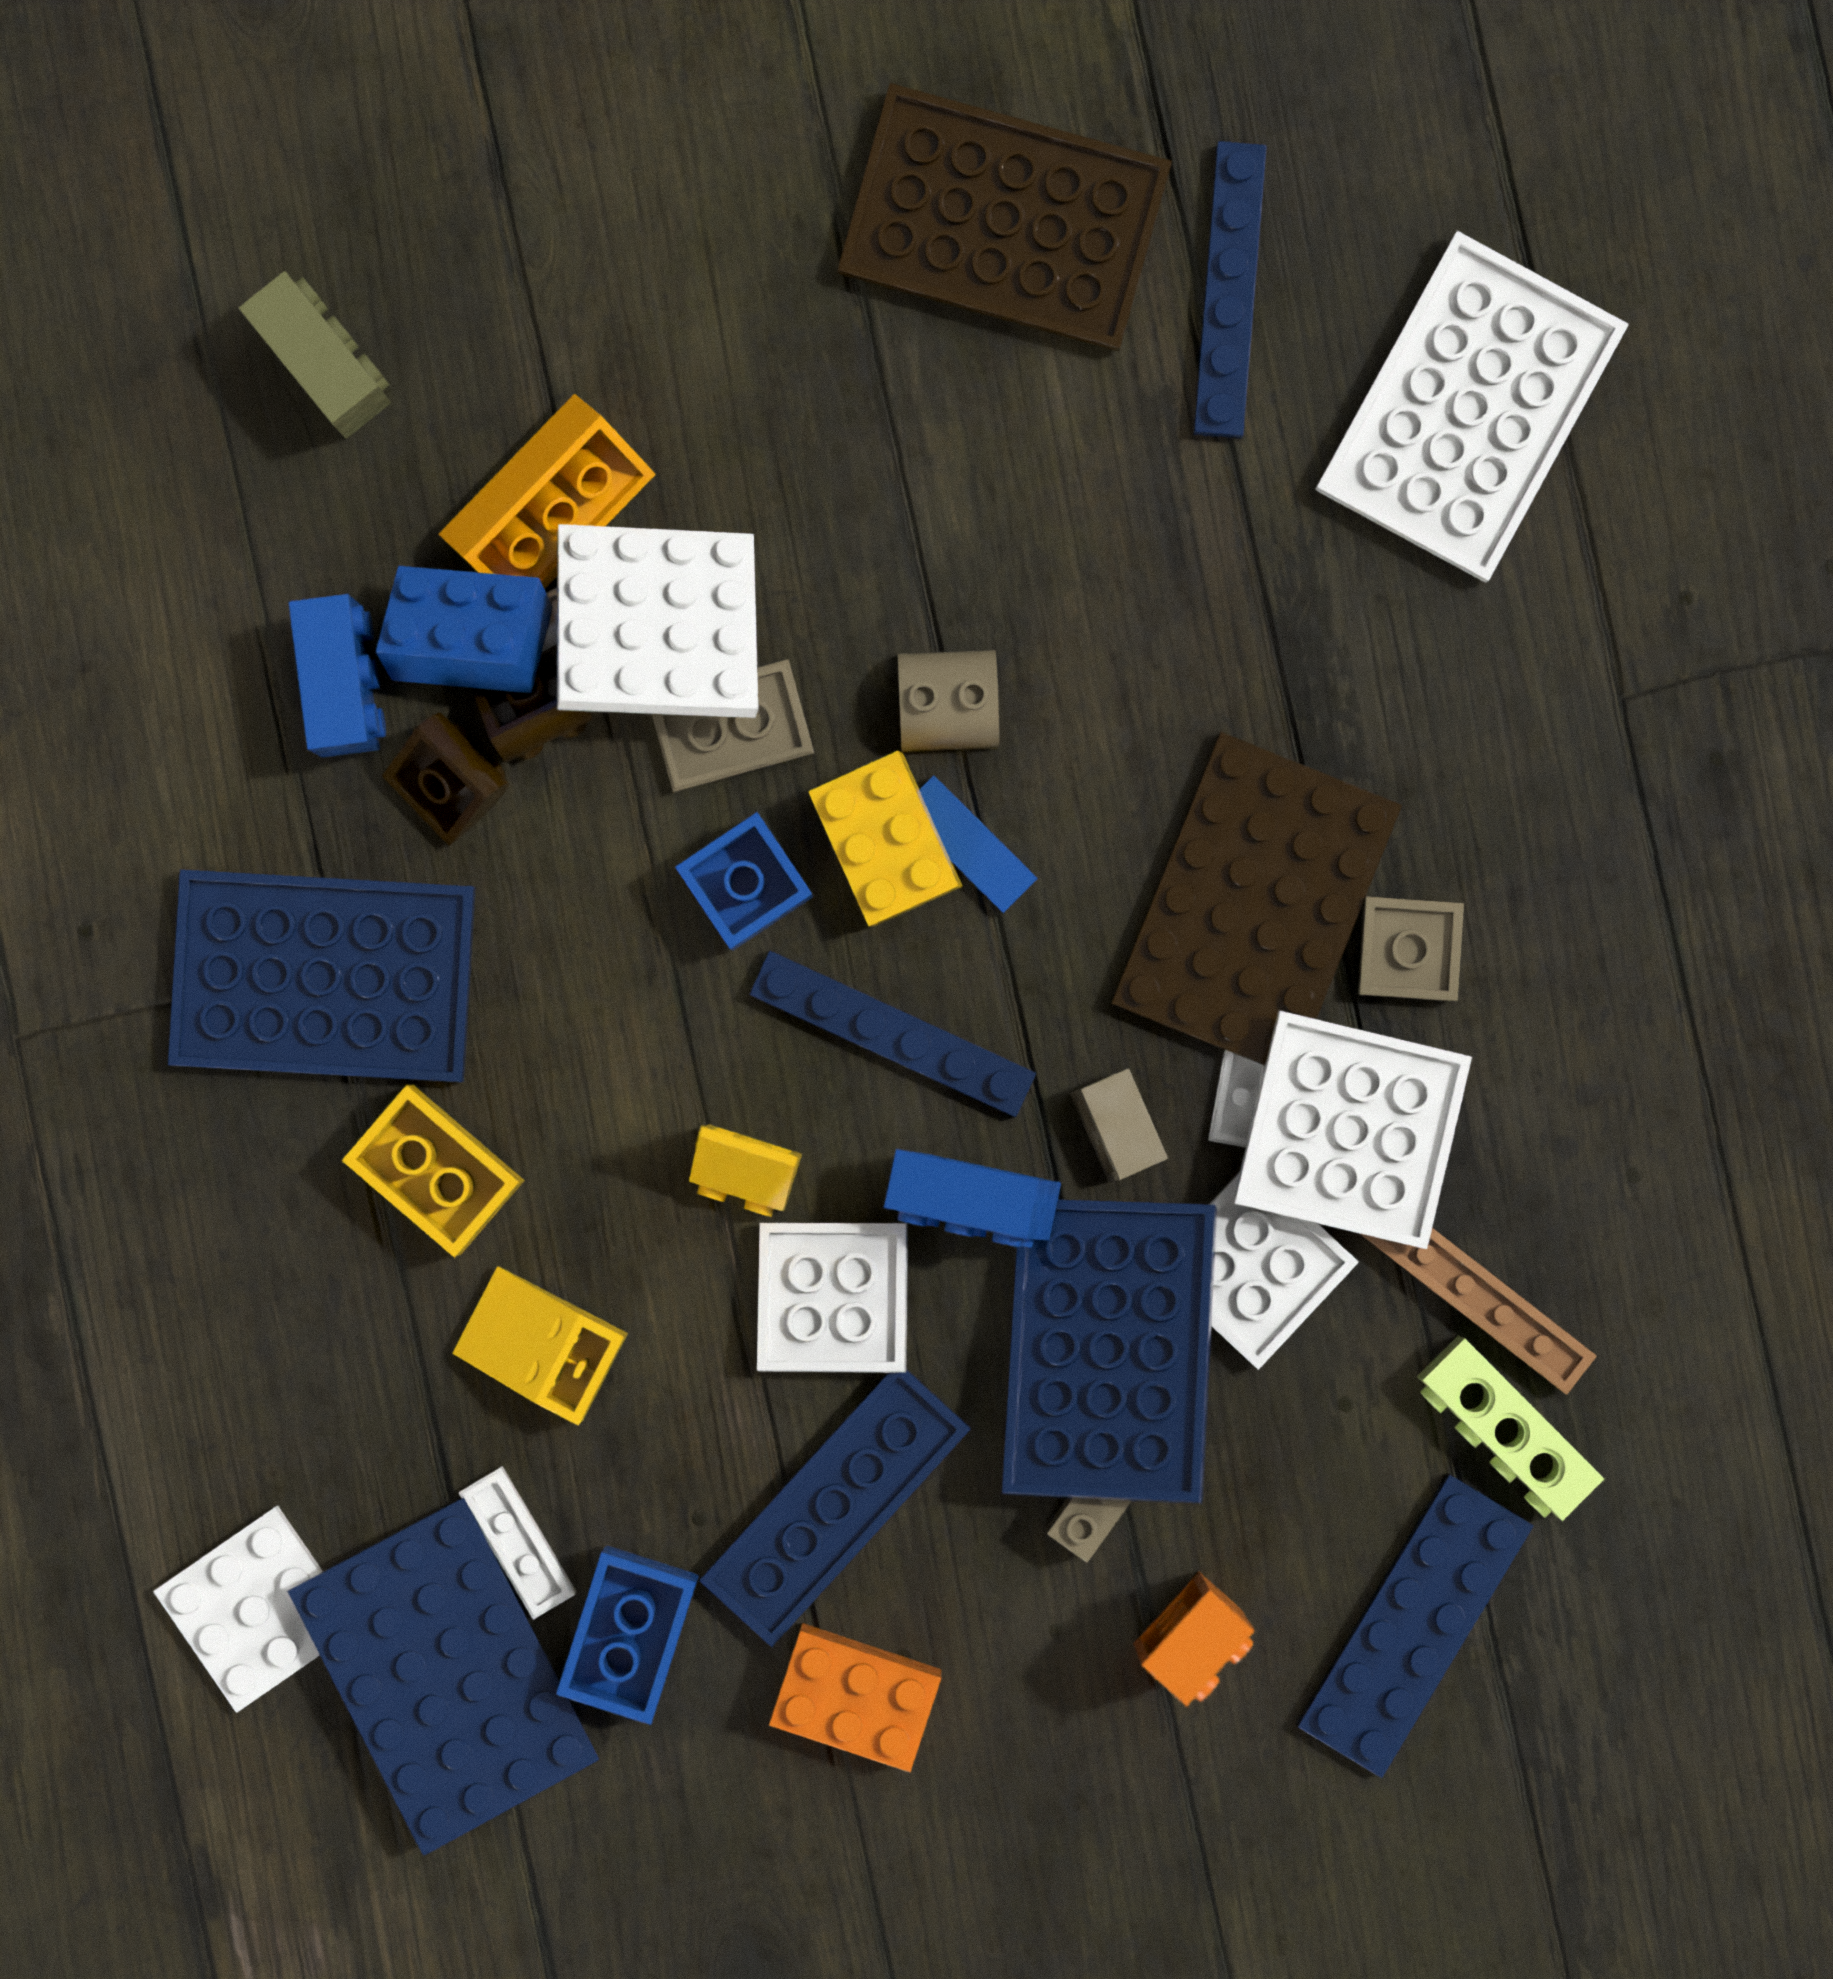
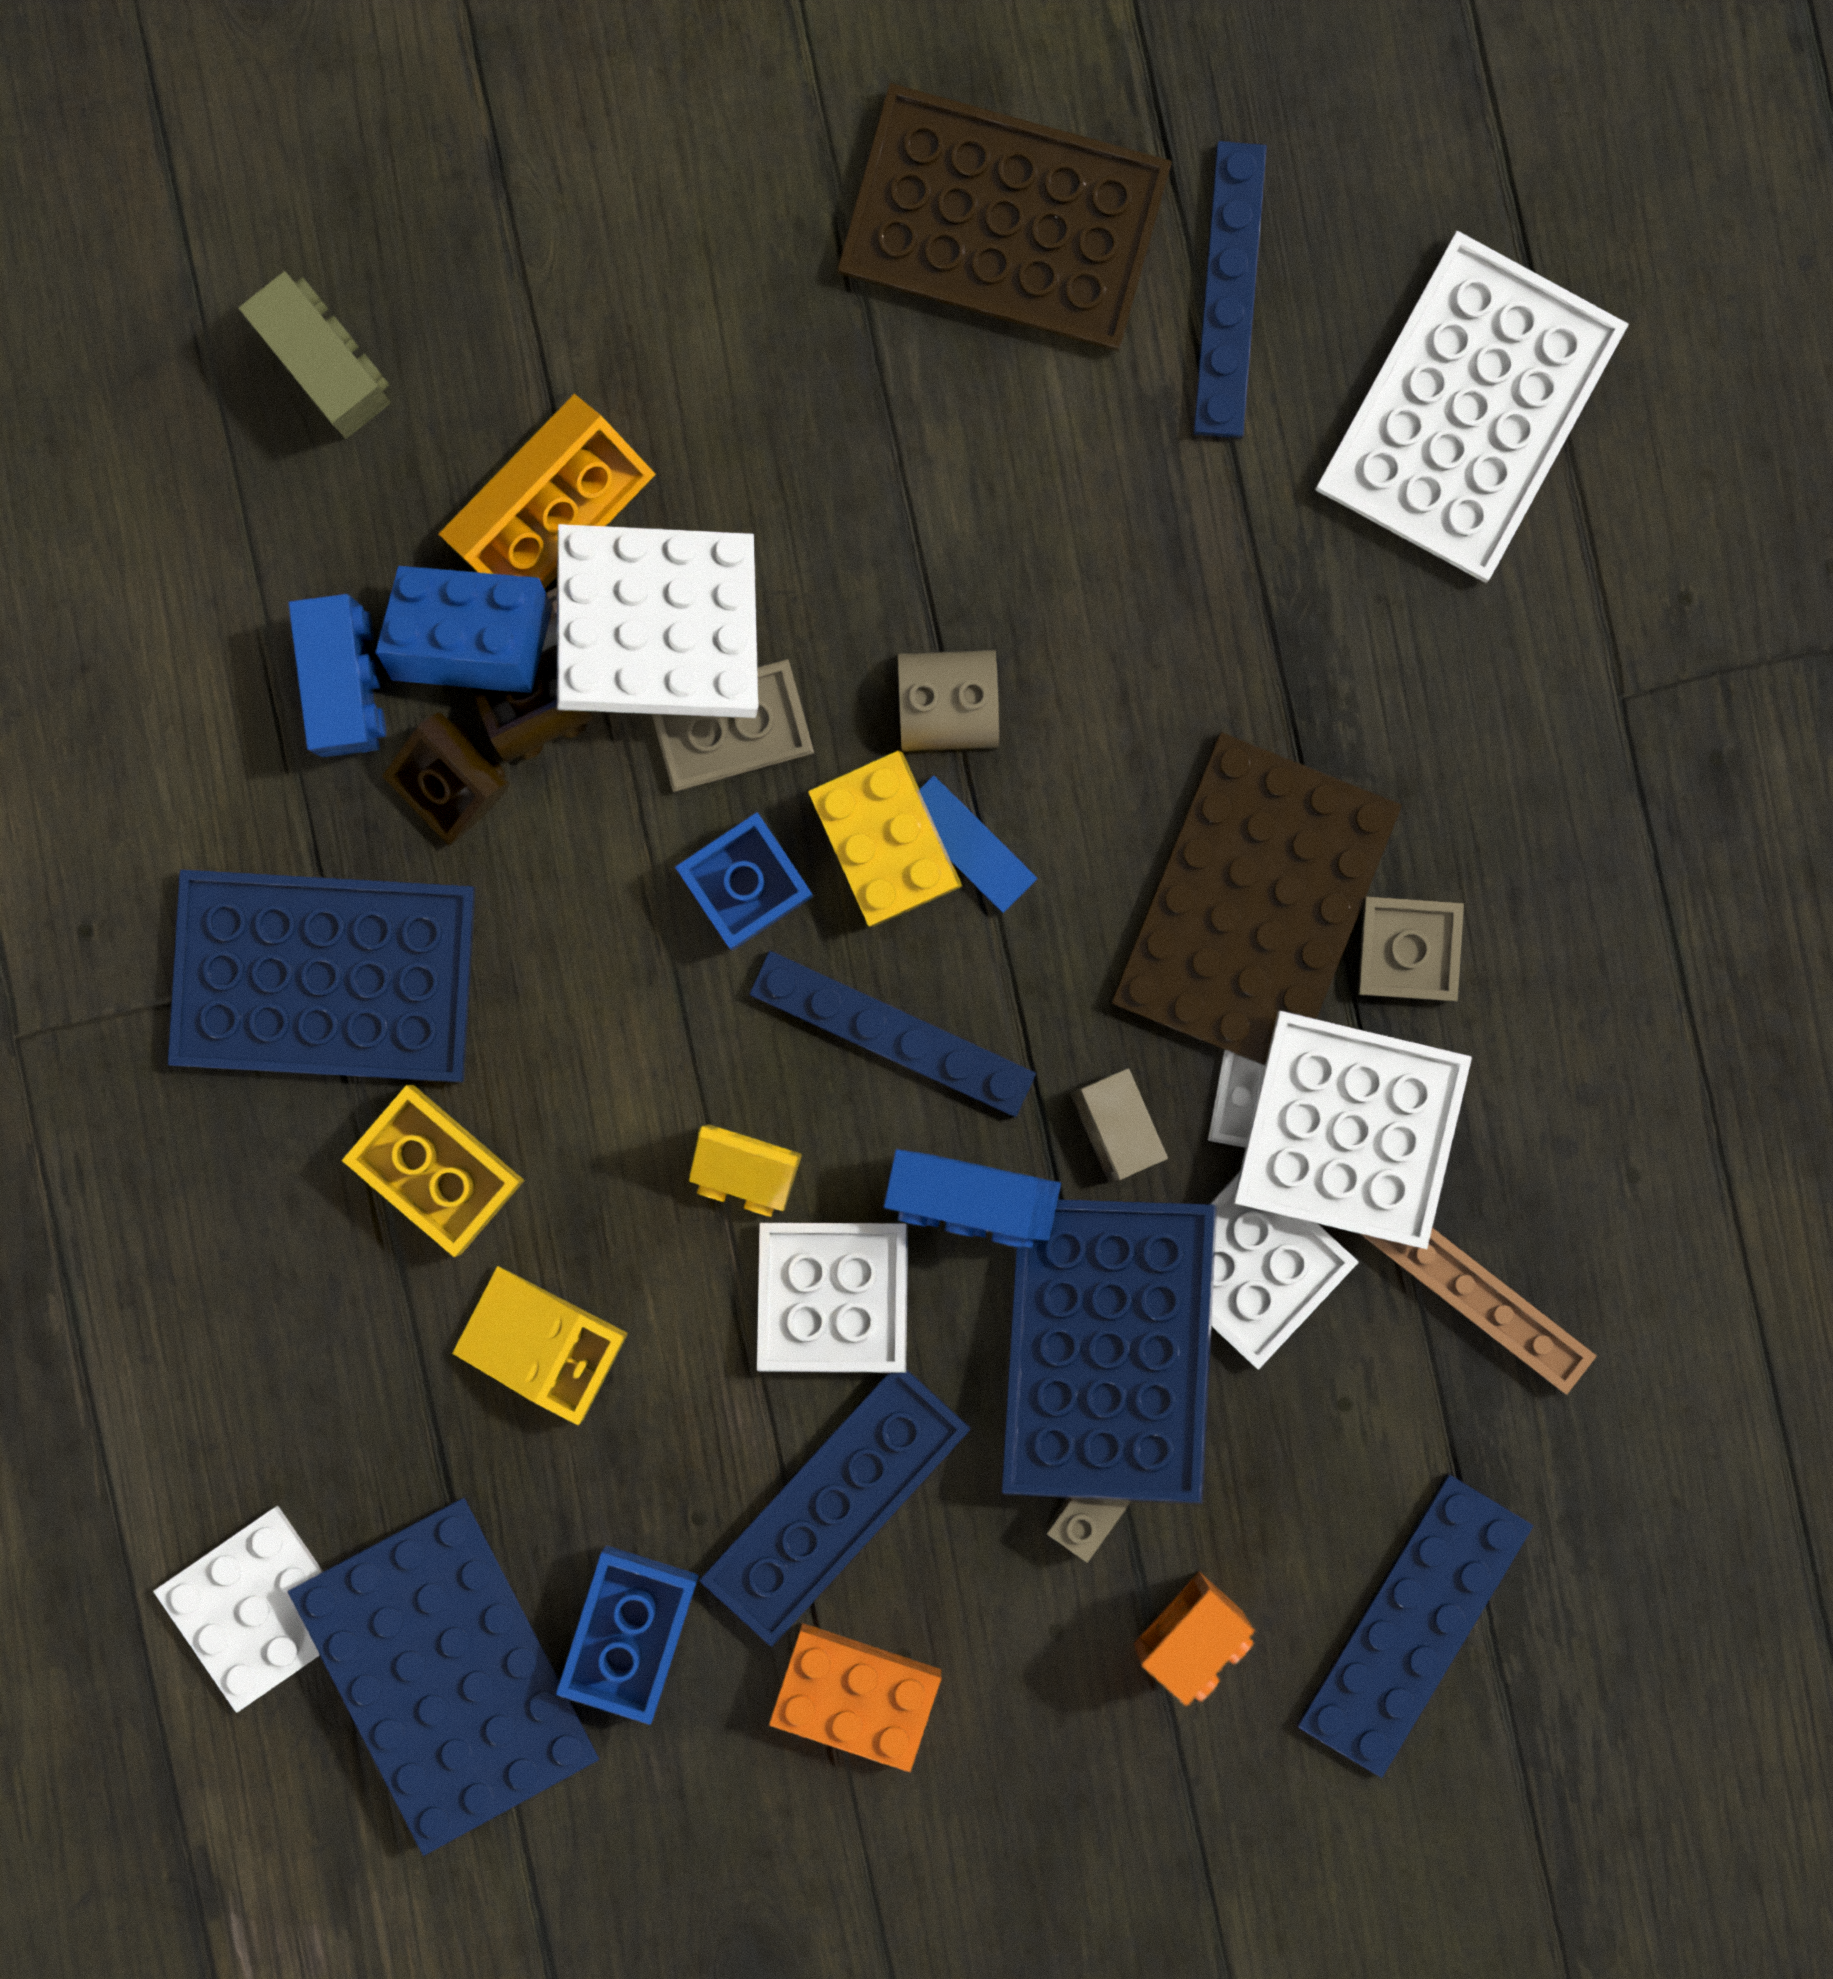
white tile [459,1466,577,1619] -> none
yellowish green brick [1417,1335,1604,1521] -> none

